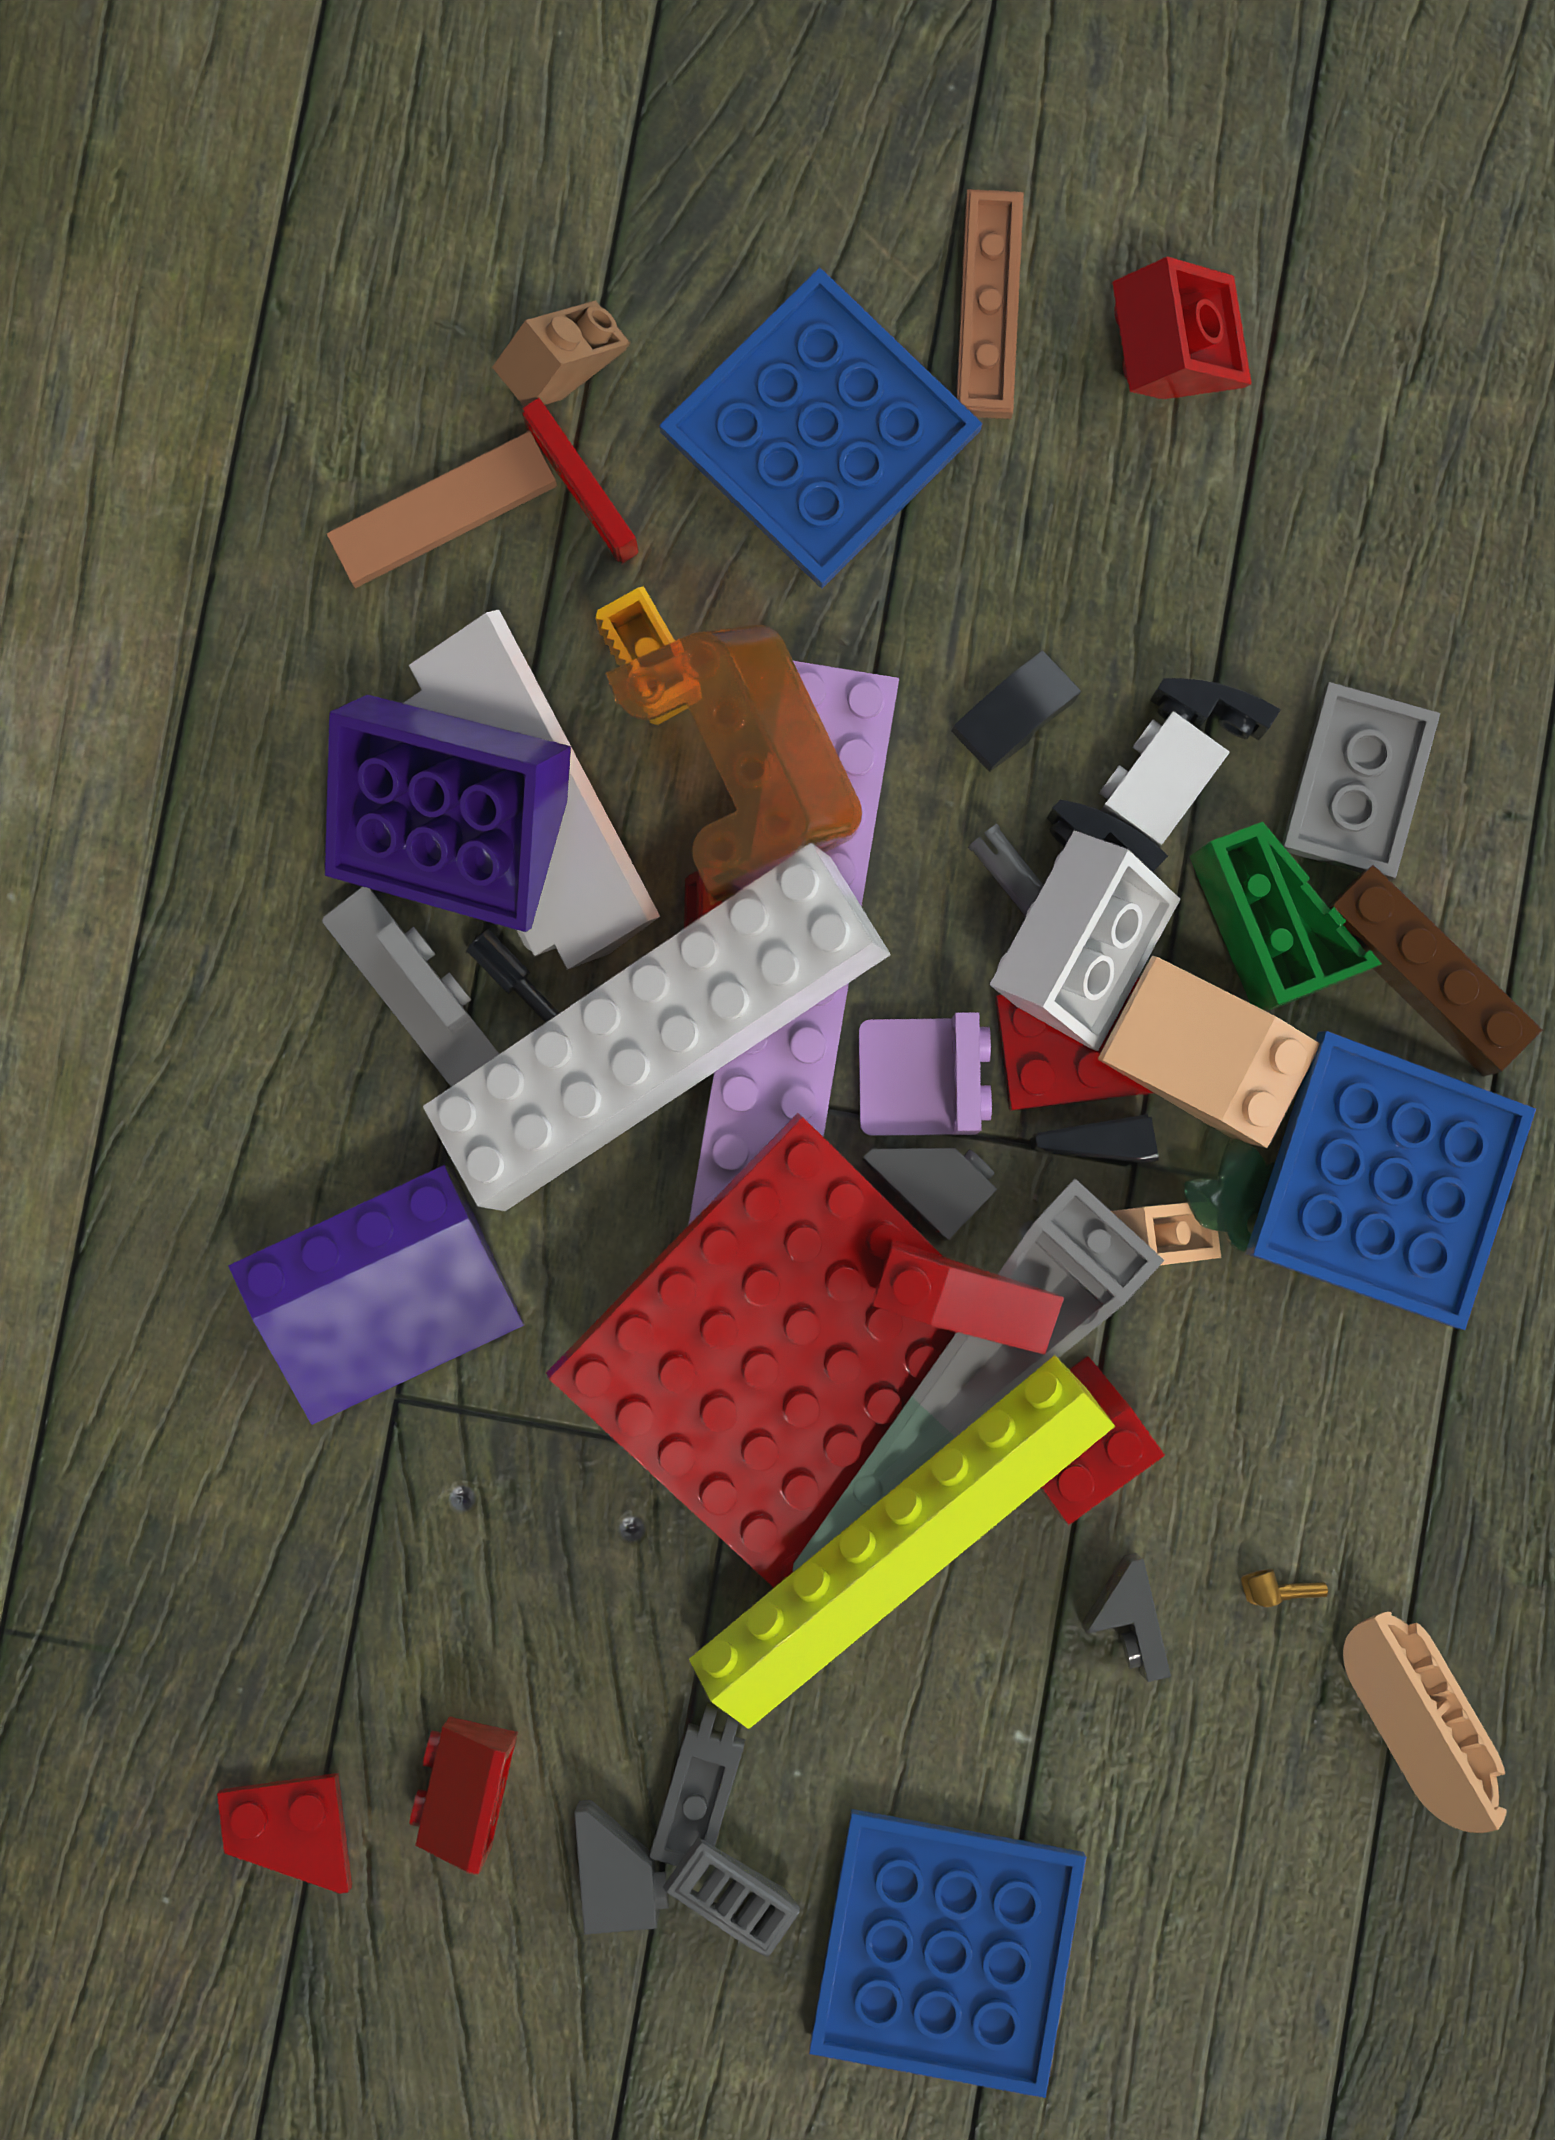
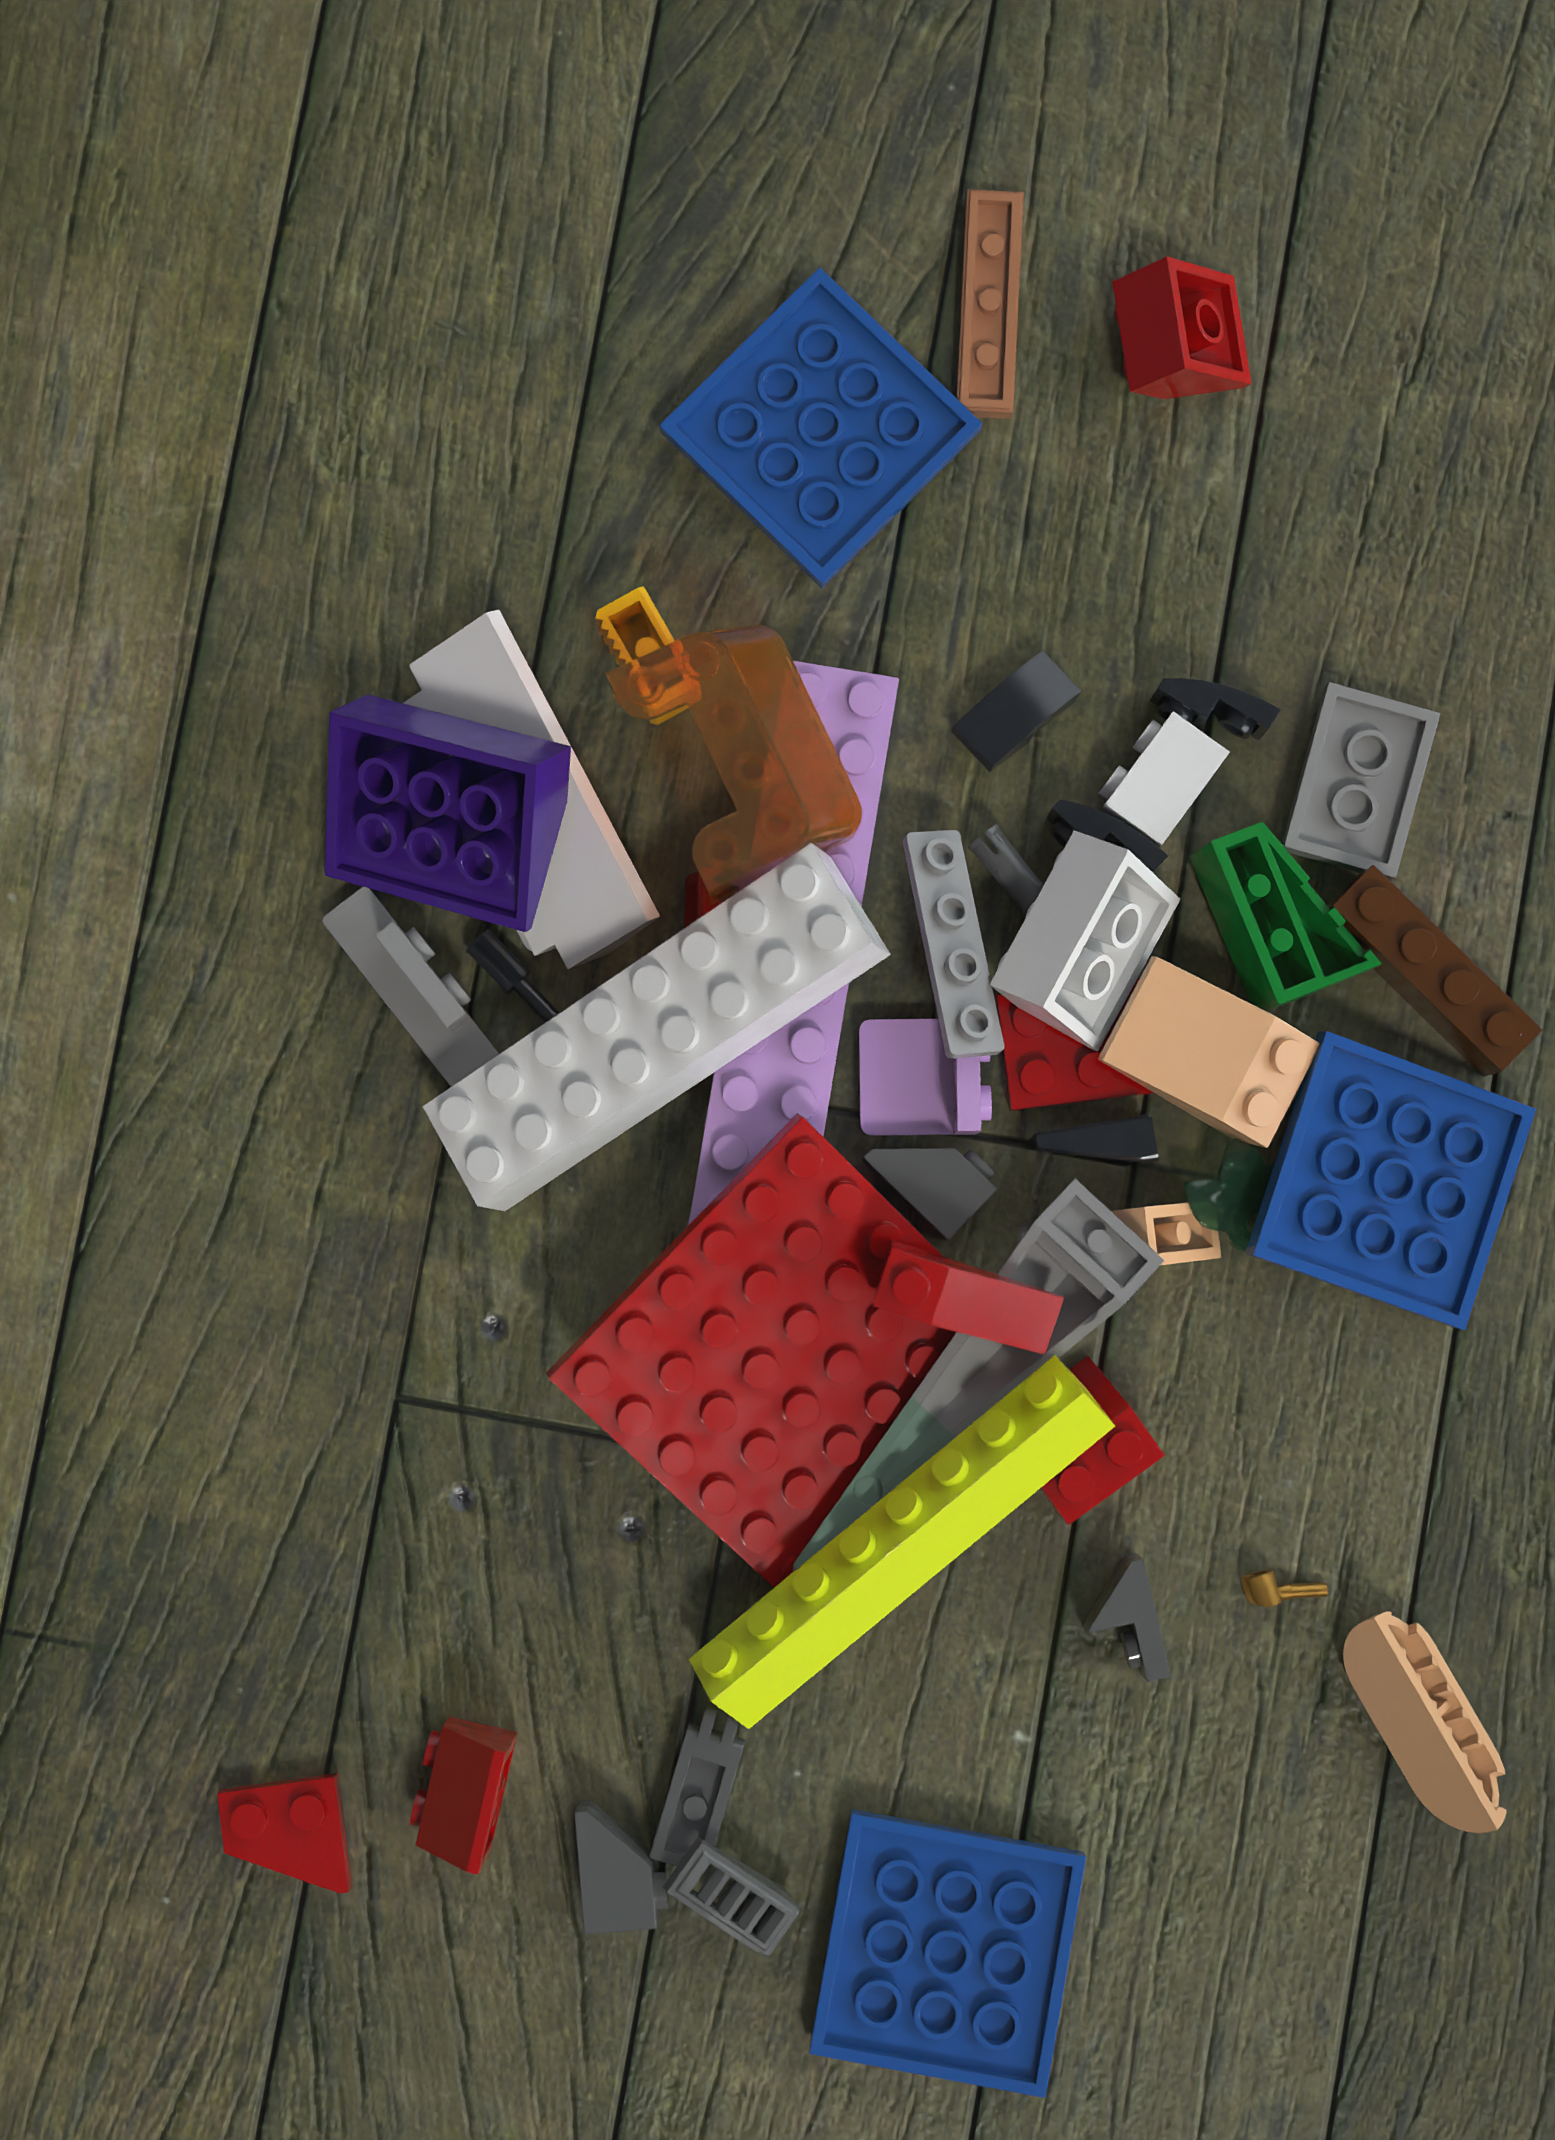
dark purple slope [228,1165,525,1425] -> none
nougat tile [327,431,557,588] -> none
medium nougat slope [492,300,631,407] -> none
red tile [522,397,639,564] -> none
none -> light grey bracket [903,830,1004,1059]

